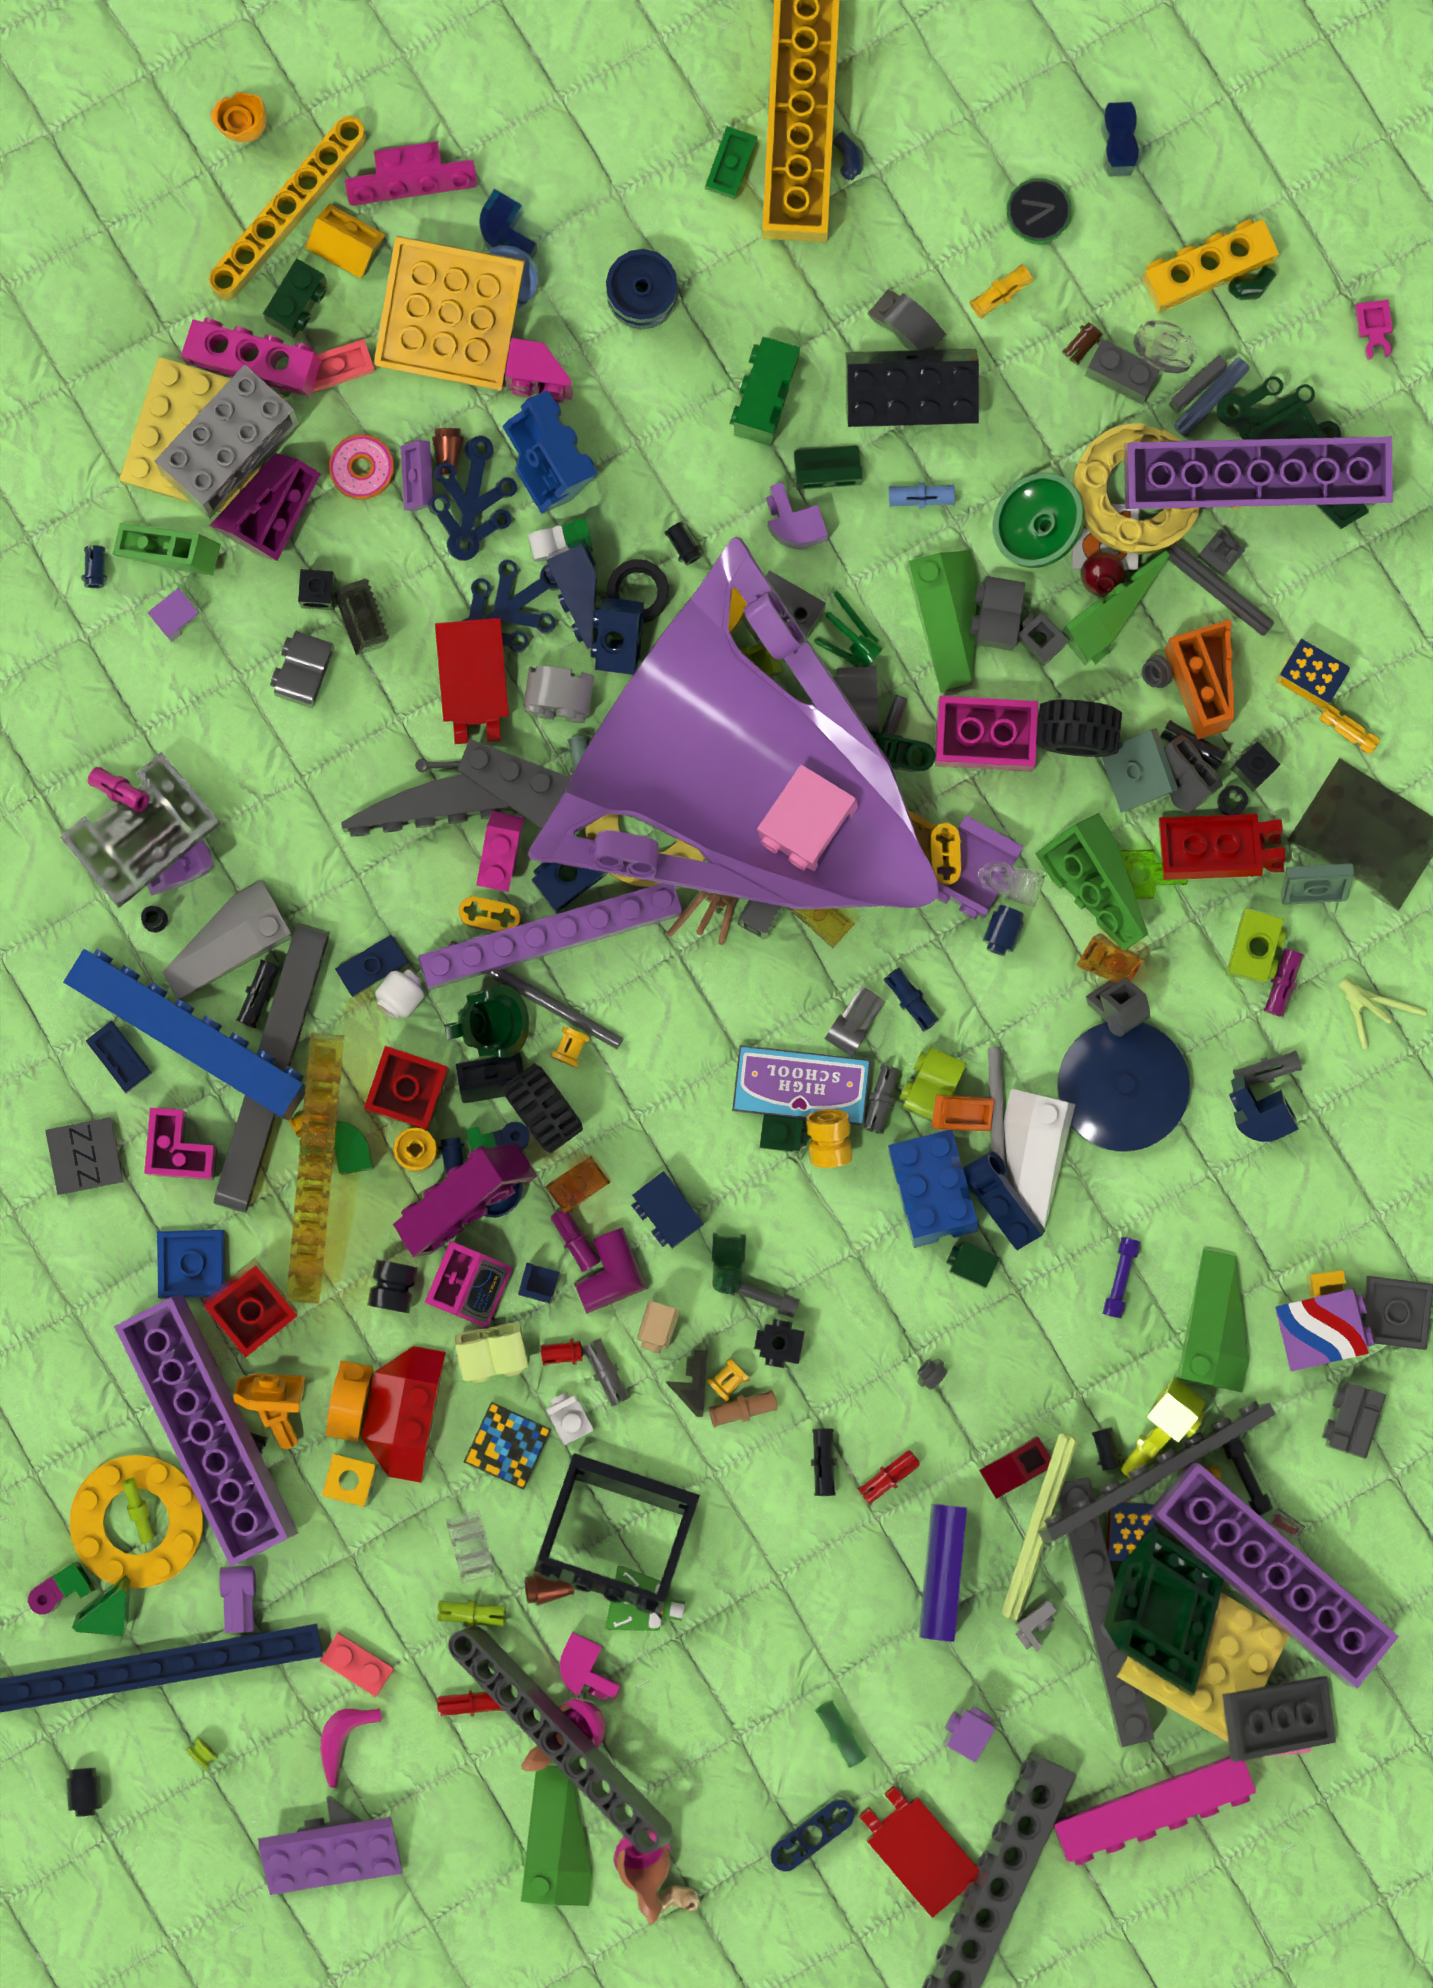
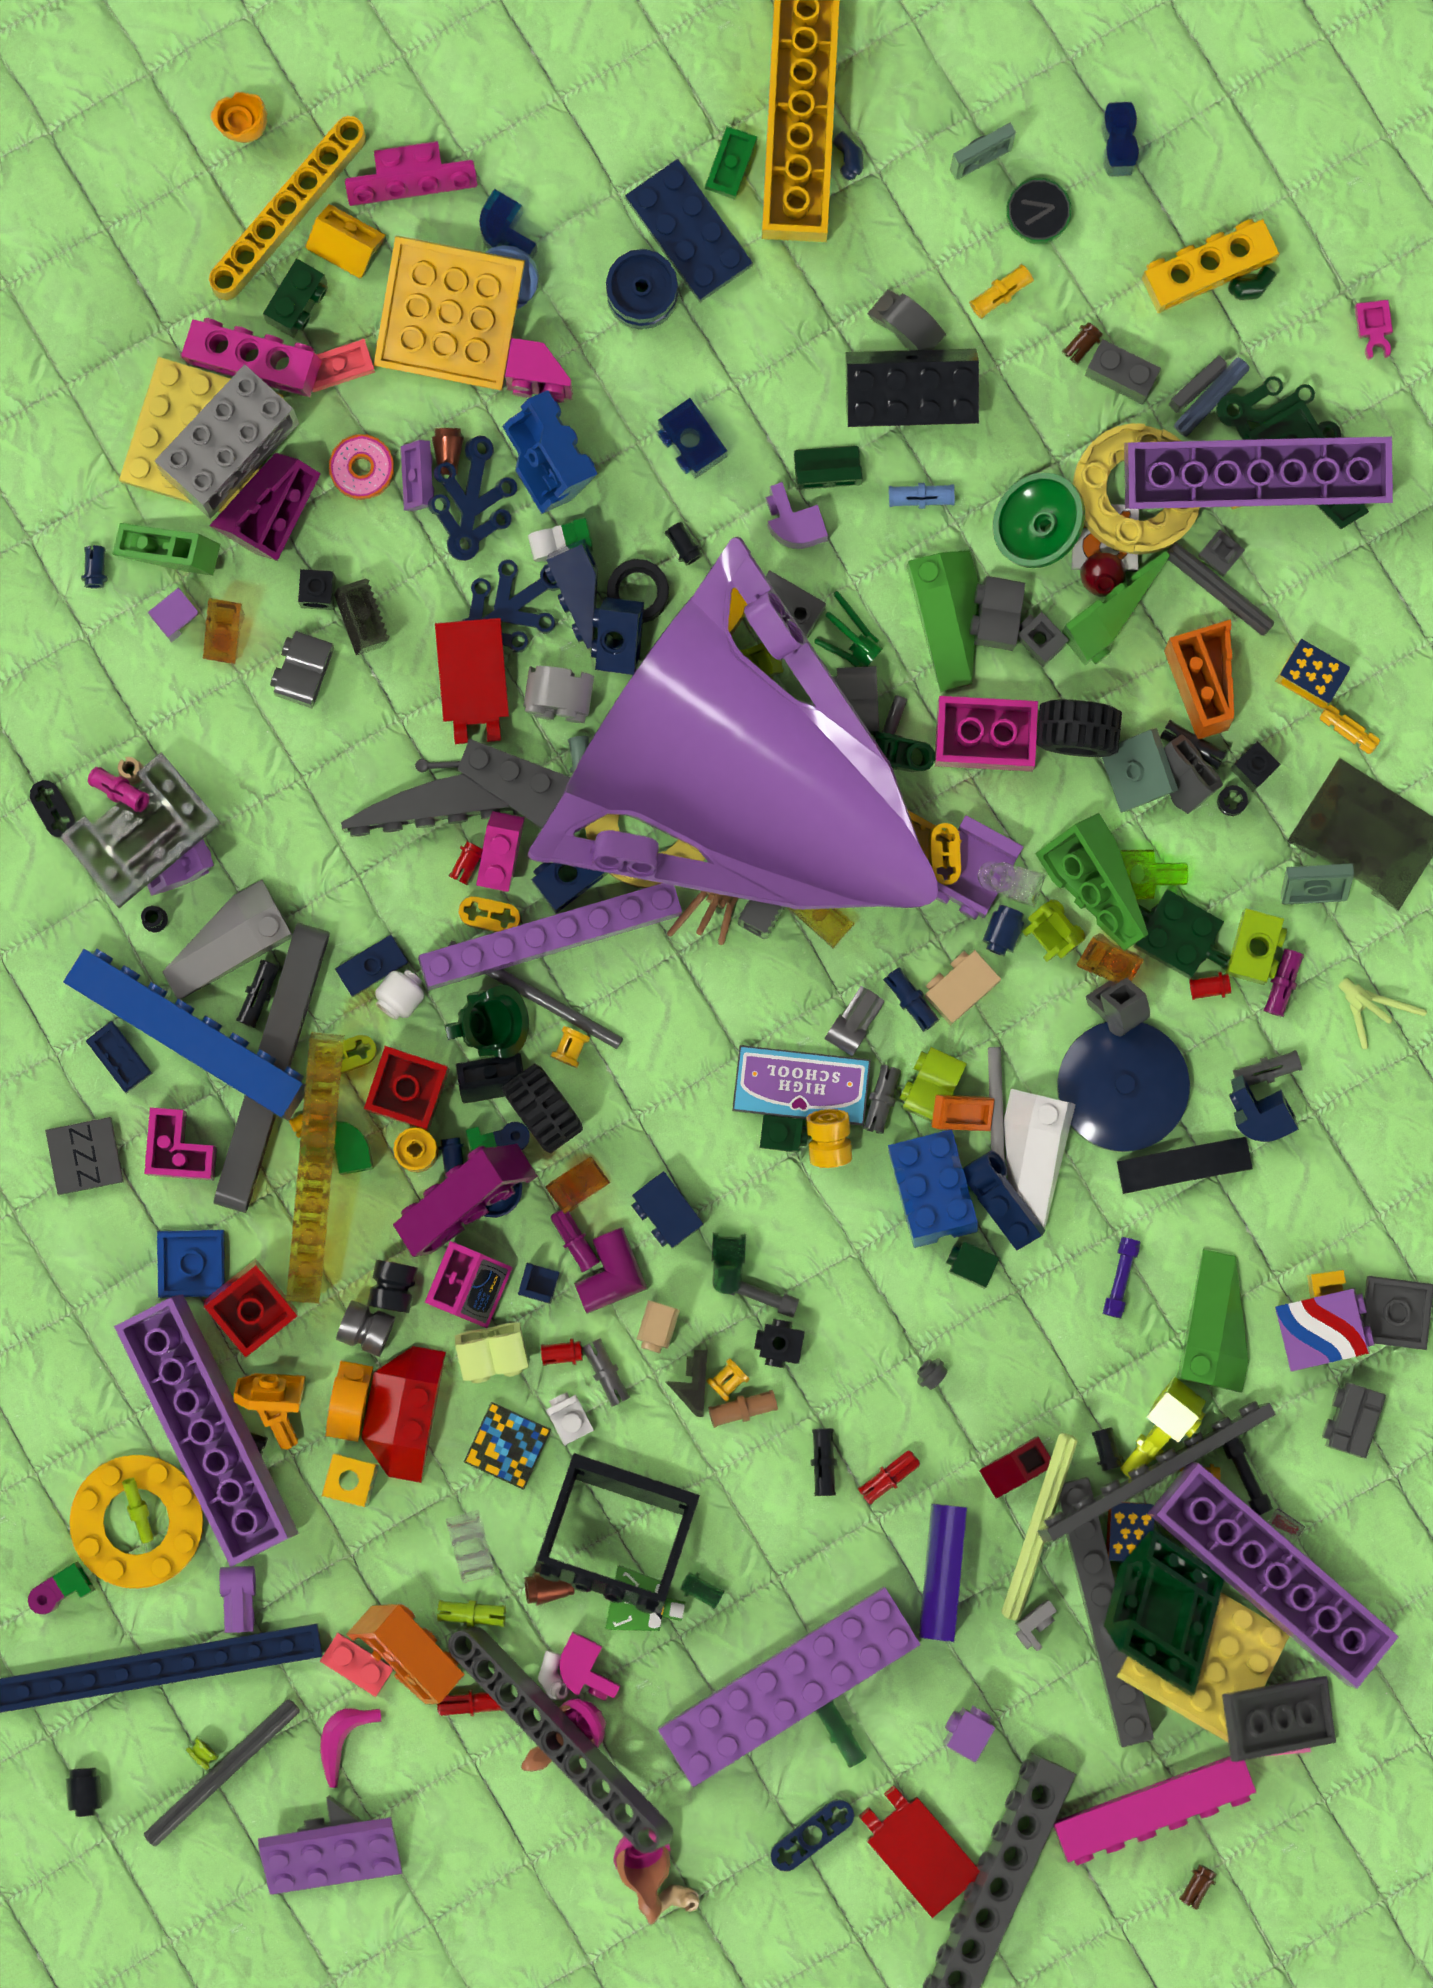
green slope [72,1575,131,1636] -> none
bright green wedge [521,1765,592,1906] -> none
green wedge [730,336,800,446] -> none
bright pink panel [757,765,858,871] -> none
clear tile [1133,320,1198,374] -> none
dark grey plate [1142,655,1173,688] -> none
red tile [1158,814,1286,880] -> none
none -> black beam [30,780,77,840]
none -> tan pin [118,757,145,785]
none -> dark grey axle [144,1699,300,1846]
none -> clear orange slope [203,598,245,664]
none -> lime beam [316,1035,377,1077]
none -> flat silver wheel [336,1300,395,1357]
none -> orange wedge [346,1604,465,1704]
none -> red pin [449,841,483,885]
none -> white arm [538,1650,569,1700]
none -> dark blue plate [625,159,753,302]
none -> clear blue brick [656,398,728,479]
none -> medium lavender brick [658,1586,921,1787]
none -> clear green pin [680,1572,724,1609]
none -> tan brick [924,950,1001,1026]
none -> sand green plate [950,122,1016,180]
none -> lime piece [1022,899,1085,962]
none -> black slope [1116,1137,1253,1194]
none -> dark green plate [1134,889,1231,979]
none -> reddish brown pin [1179,1864,1217,1910]
none -> red pin [1189,972,1231,1000]

